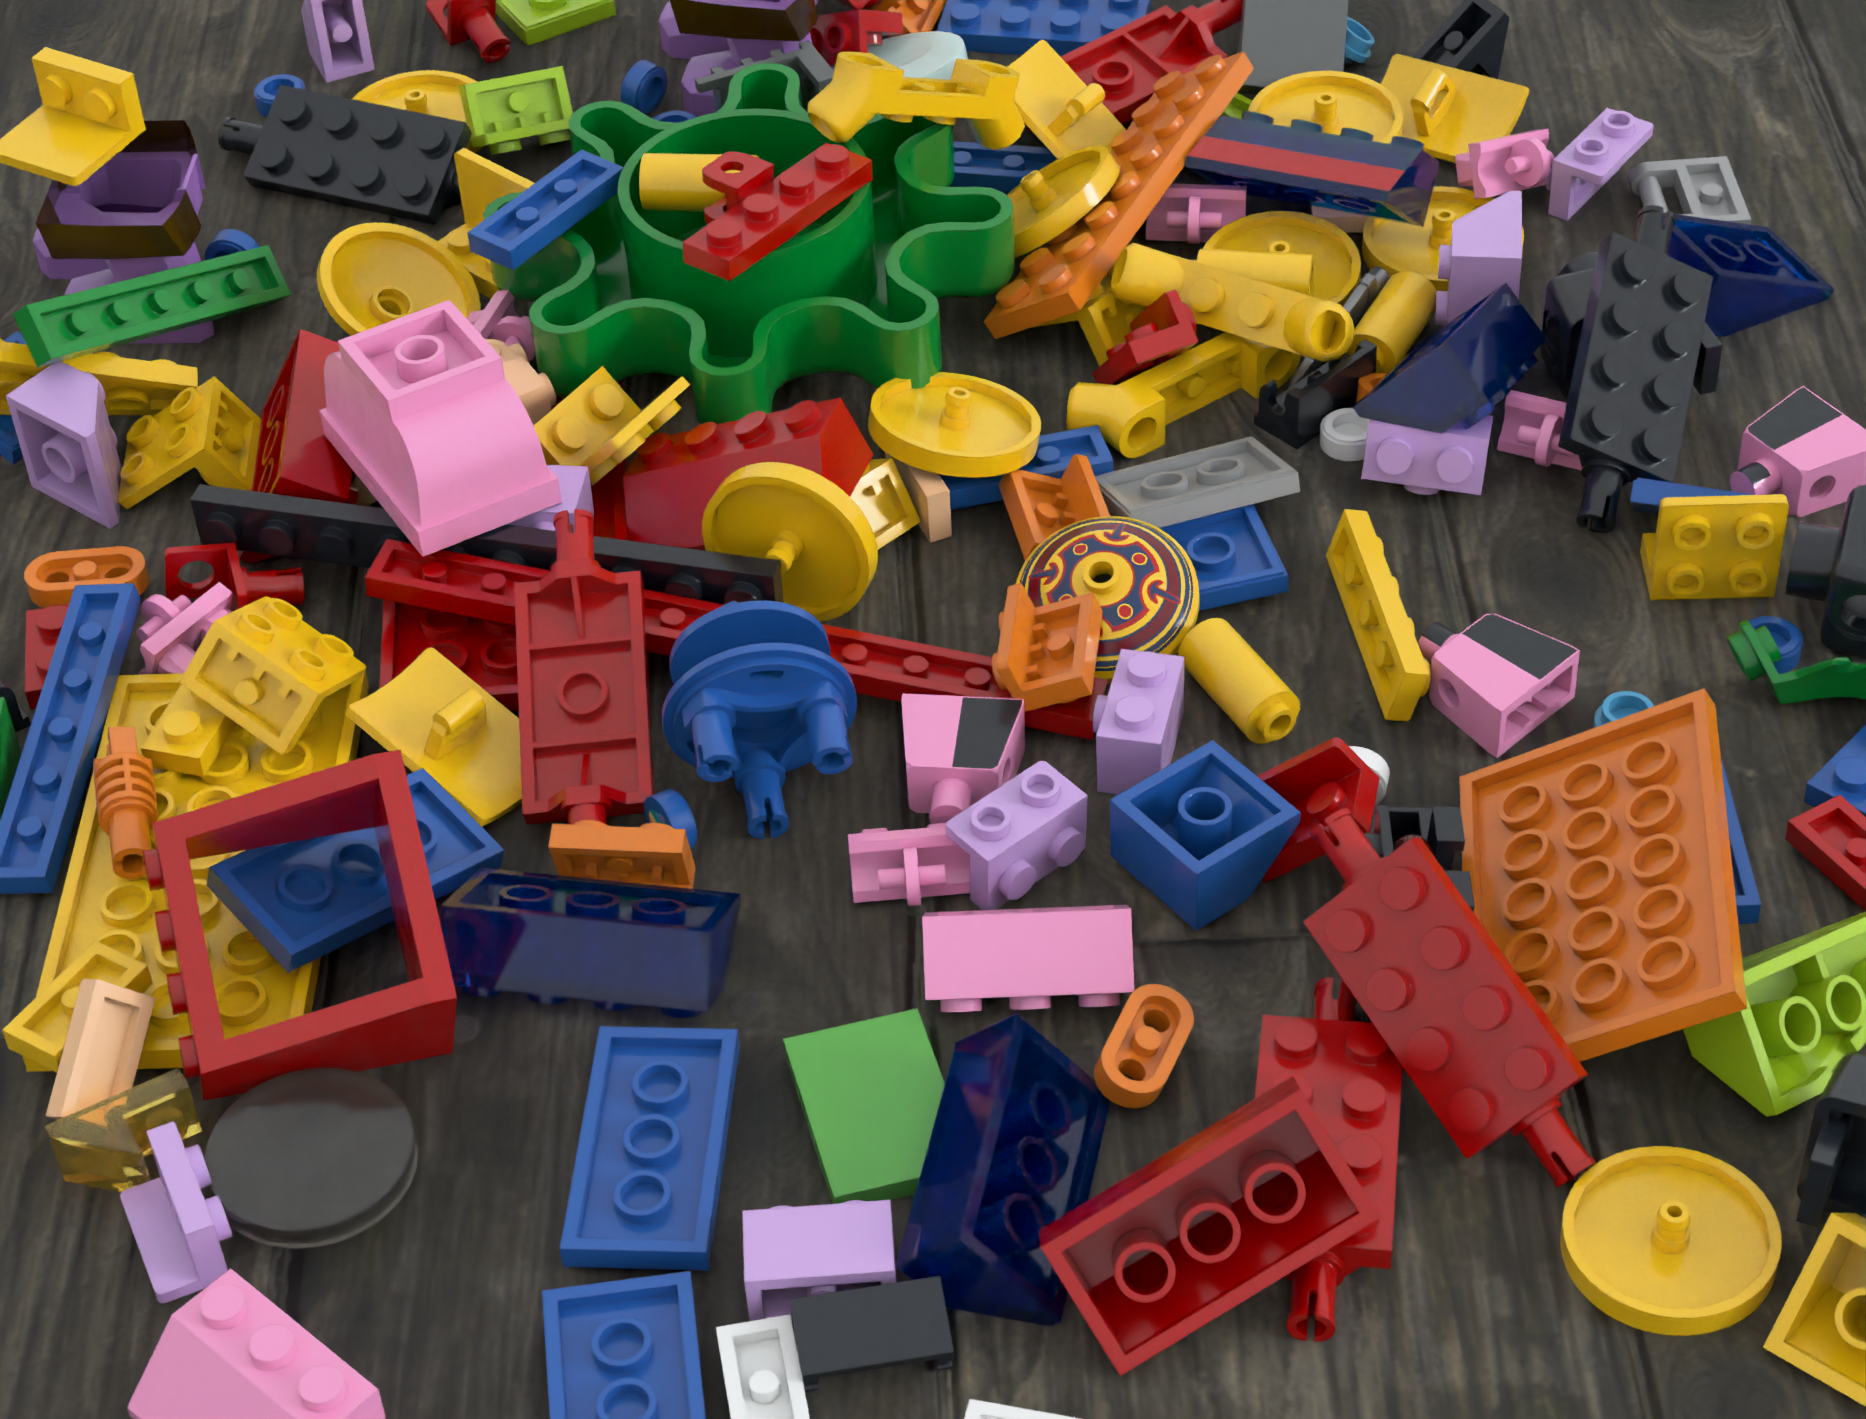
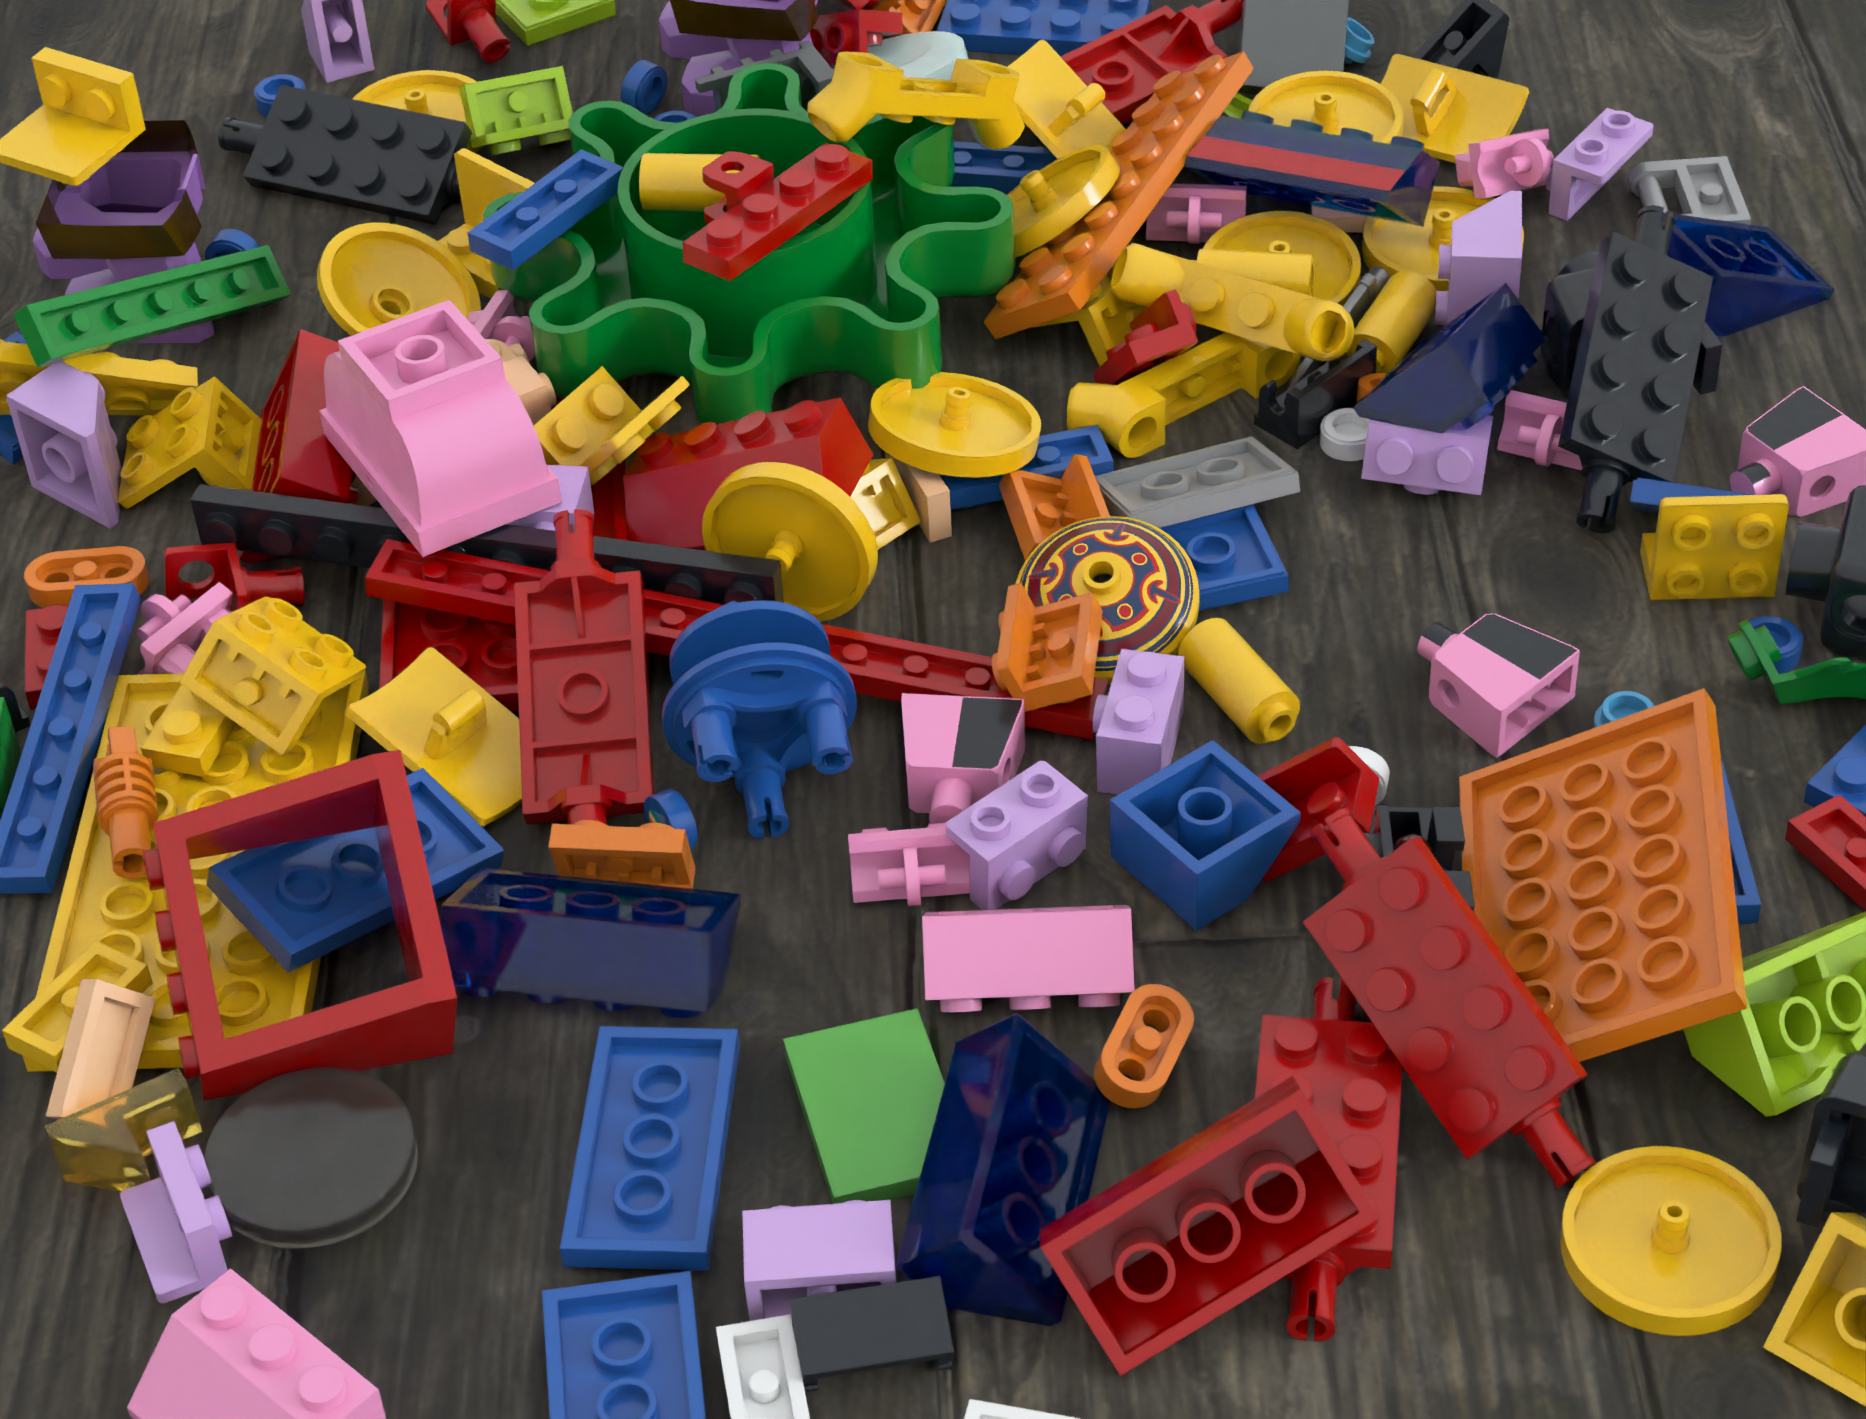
yellow plate [1326,509,1431,722] -> none

